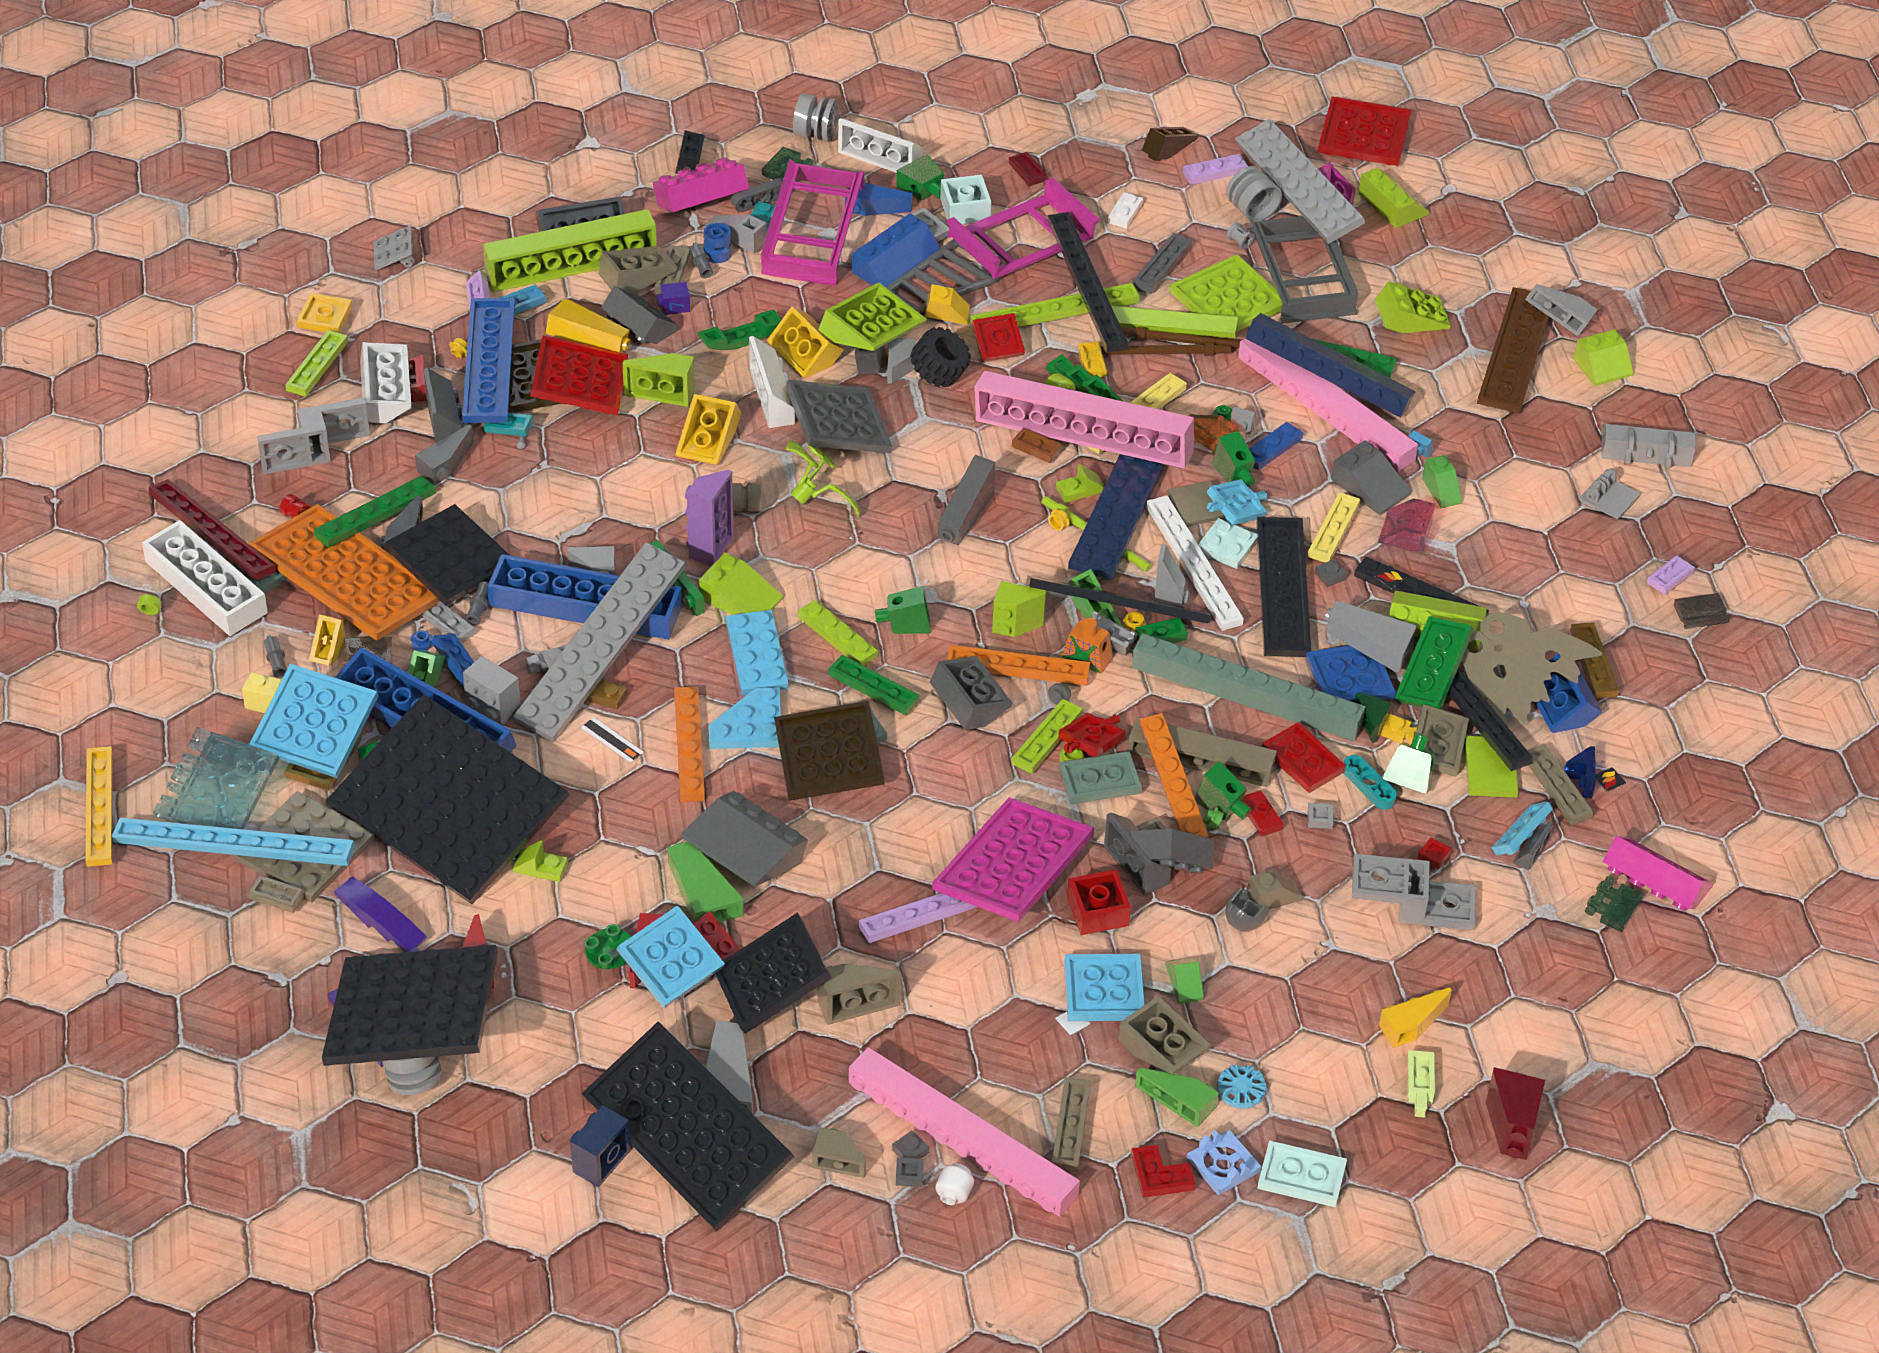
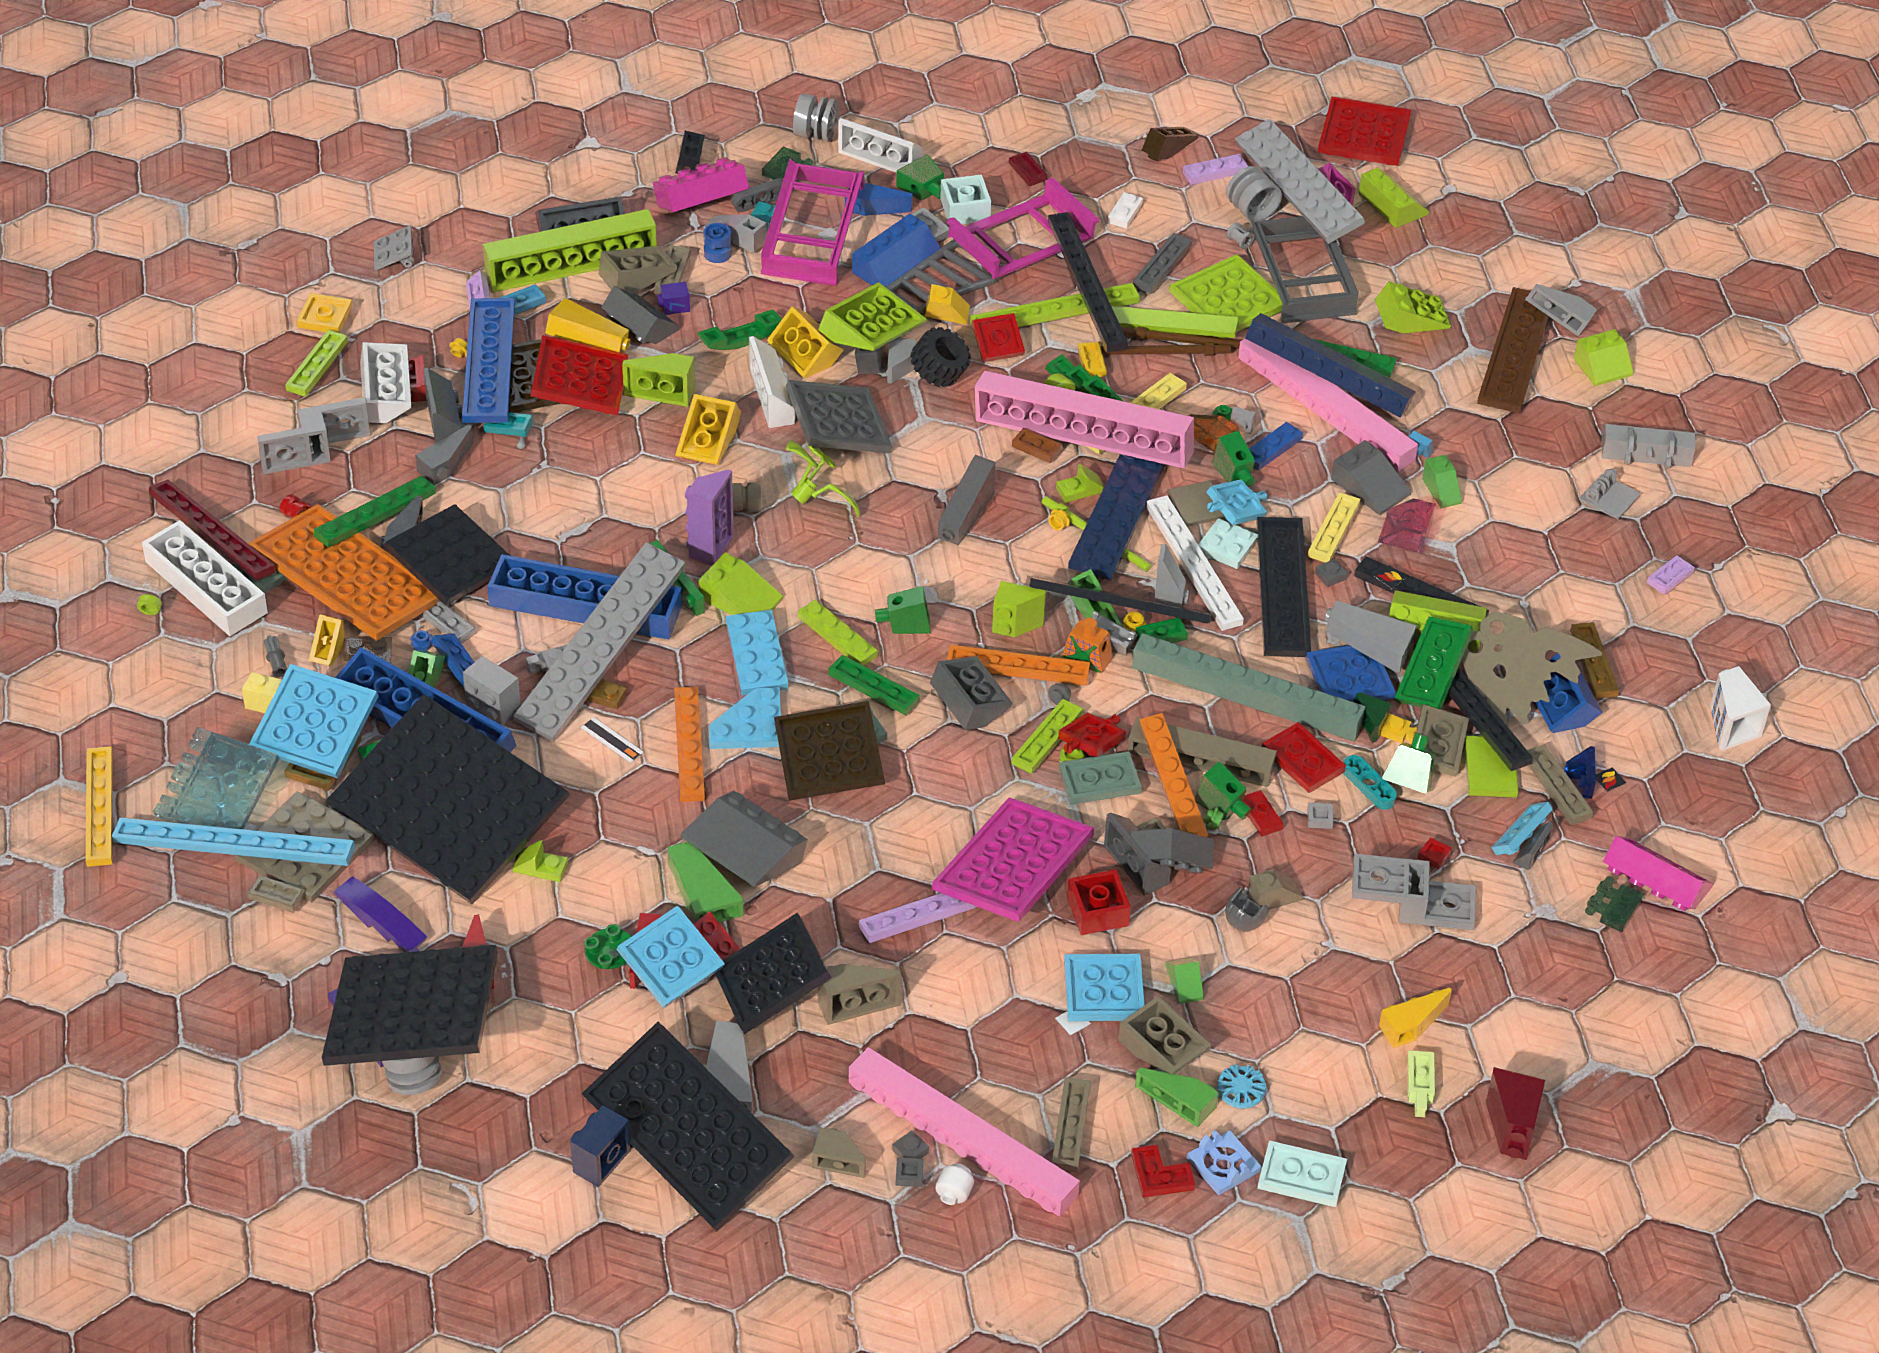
dark grey pin [465,582,489,625] -> none
light grey slope [568,546,615,575] -> none
dark grey axle [690,242,713,279] -> none
clear smoke plate [1673,593,1730,629] -> none
none -> white slope [1710,666,1771,751]

